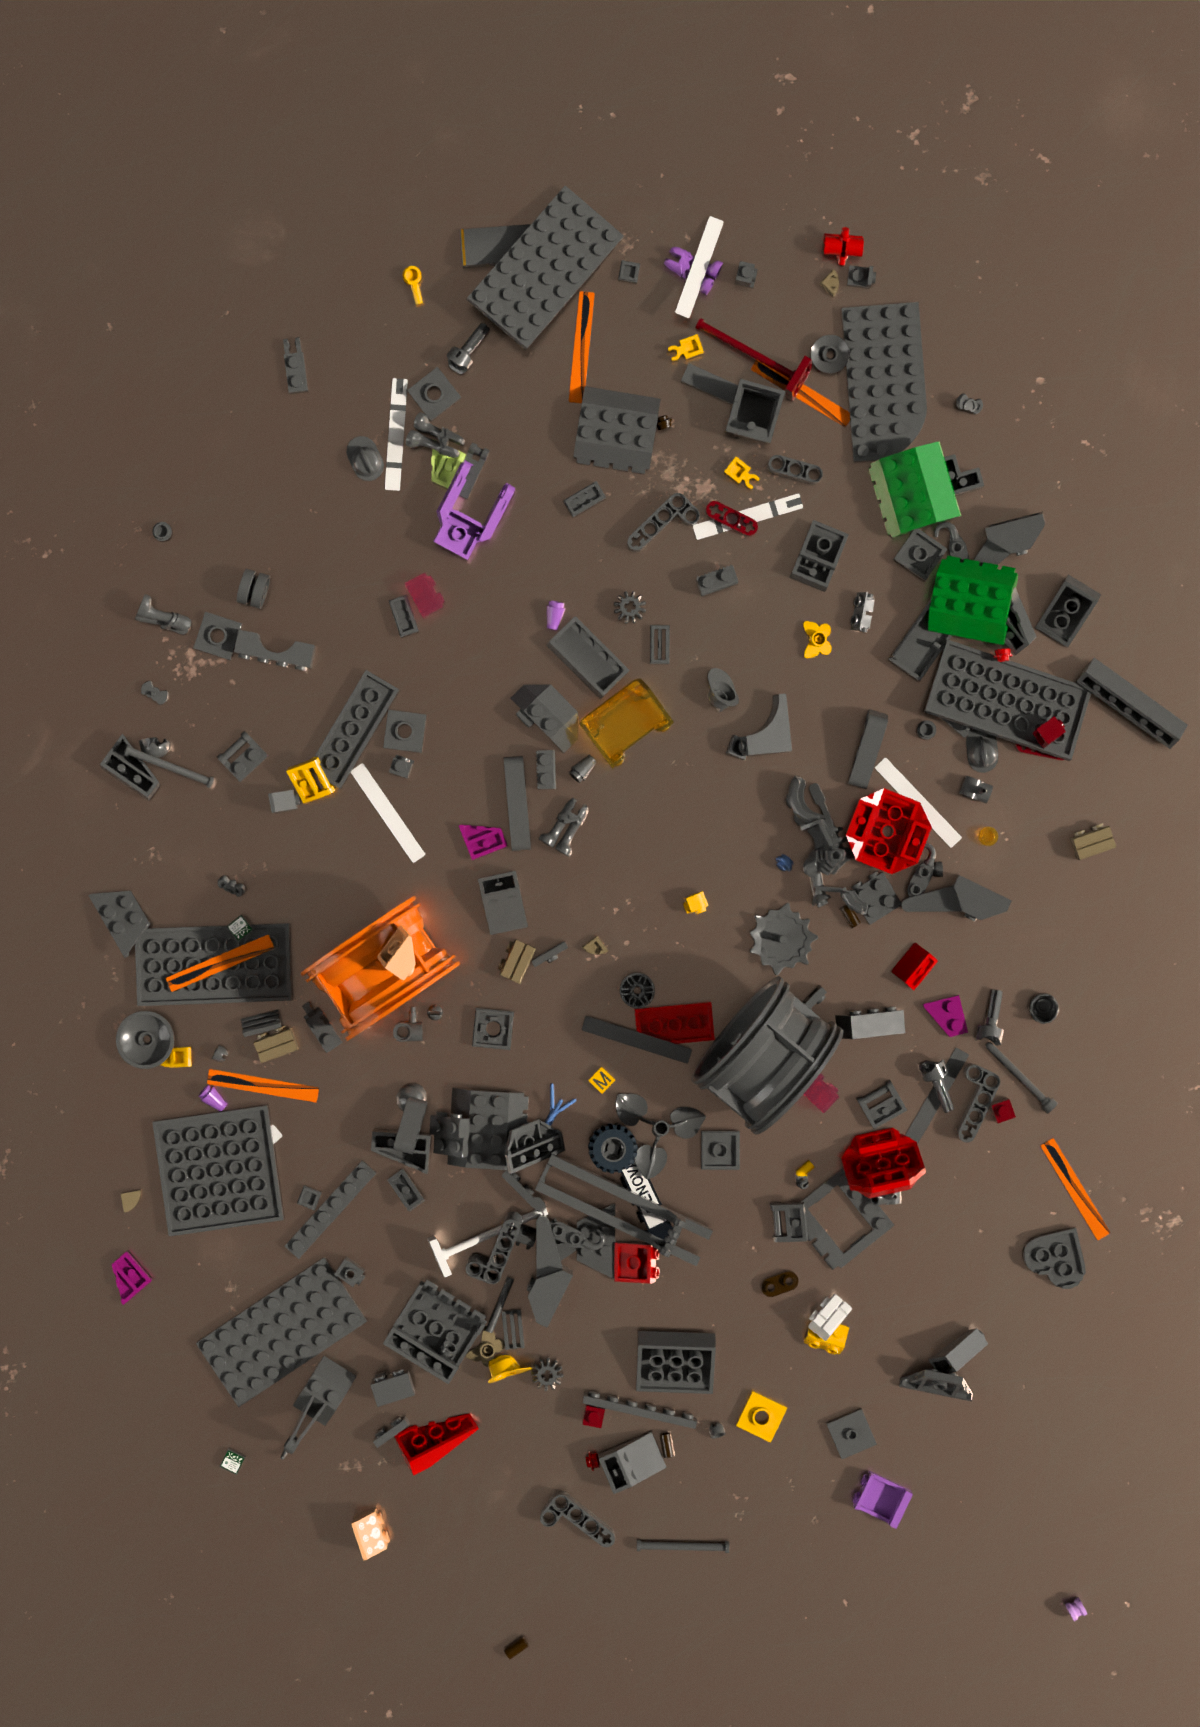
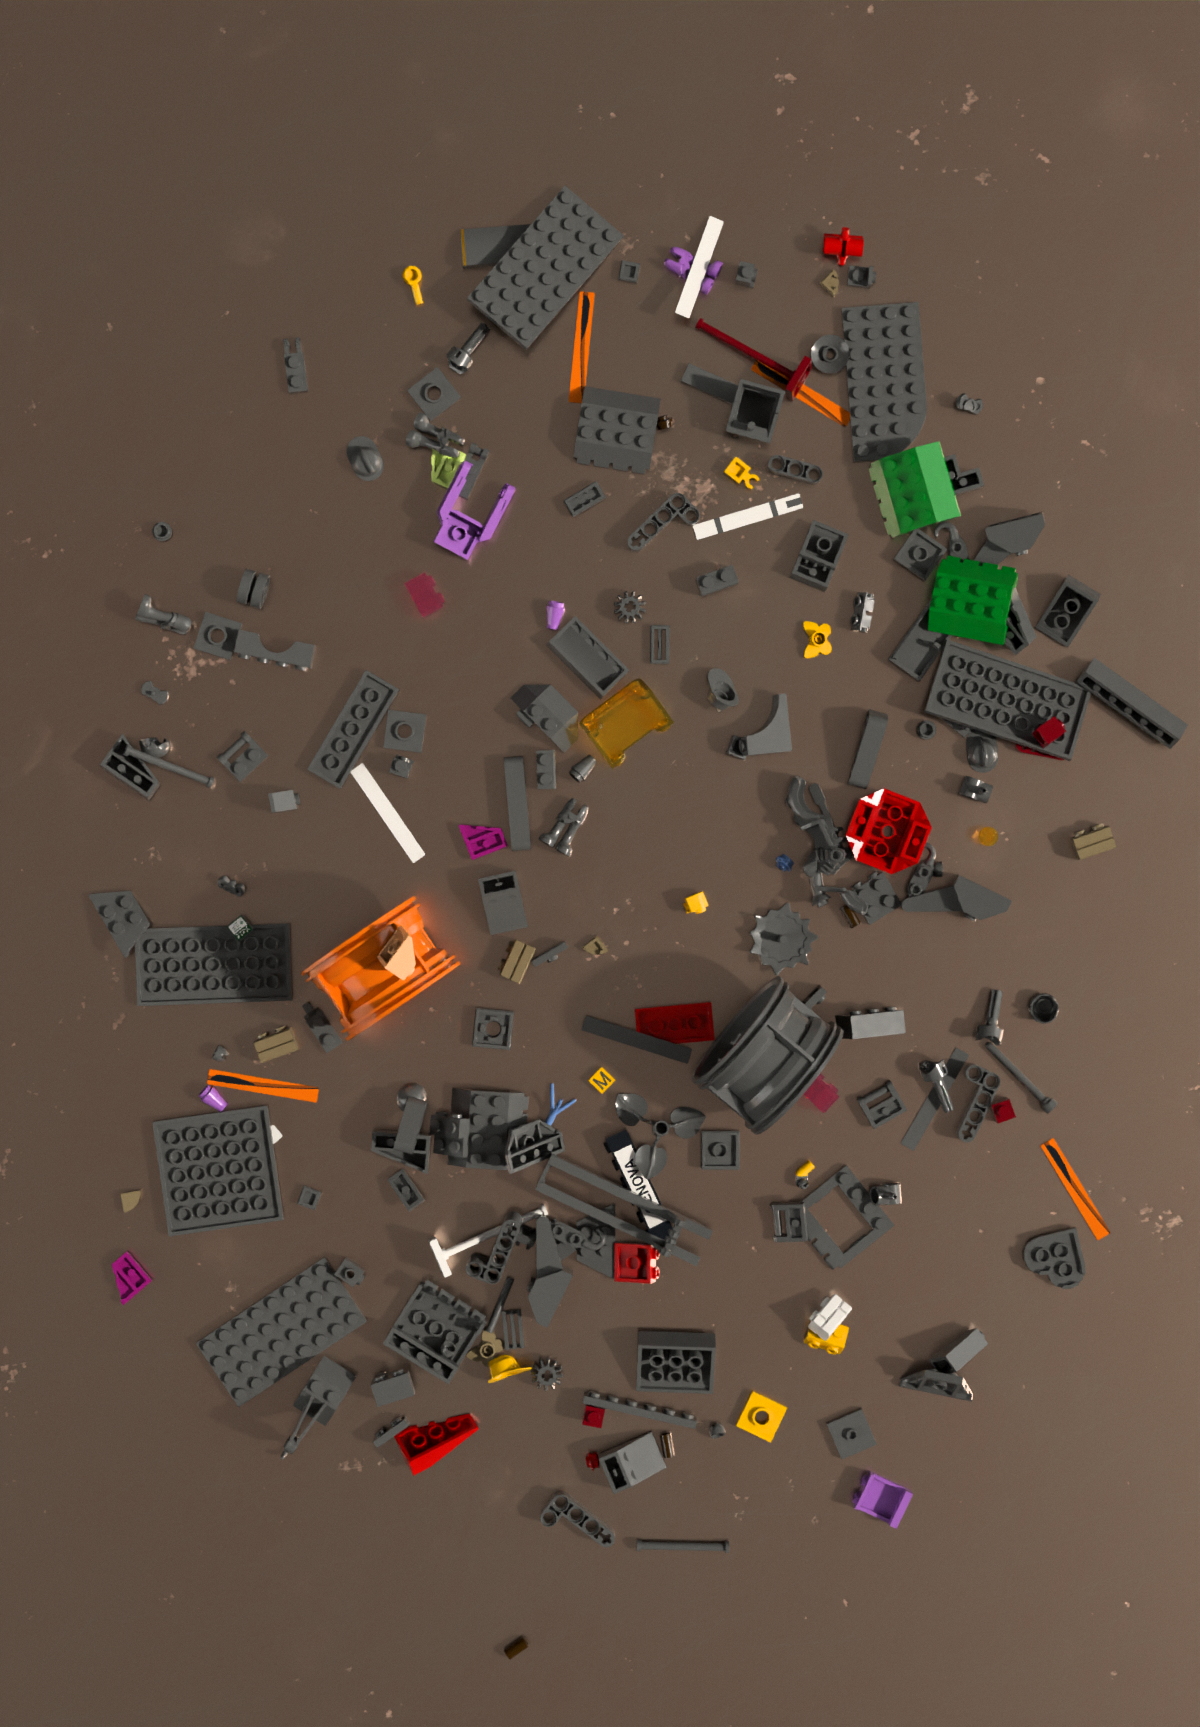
dark grey dish [116,1011,174,1069] -> none
yellow plate [161,1047,191,1068] -> none
orange sticker [166,935,274,992] -> none
tile [219,1448,246,1475] -> none
dark grey tile [241,1010,282,1037] -> none
dark grey plate [285,1160,377,1259] -> none
yellow plate [286,756,335,804] -> none
light nougat slope [351,1508,390,1561] -> none
white sticker [385,378,408,491] -> none
dark grey plate [389,595,419,637] -> none
dark grey piece [393,1006,423,1042] -> none
dark grey hinge [427,1005,443,1020] -> none
dark grey hinge [502,1170,547,1212] -> none
black wheel [588,1123,638,1174] -> none
dark grey wheel [620,972,655,1008] -> none
yellow plate [668,334,704,361] -> none
dark red beam [706,501,758,536] -> none
dark brown plate [761,1270,799,1297] -> none
red piece [841,1127,926,1198] -> none
white sticker [875,758,962,848] -> none
red panel [891,943,938,990] -> none
magenta wing [923,995,968,1037] -> none
red plate [994,649,1013,662] -> none
lavender wheel [1065,1597,1087,1621] -> none

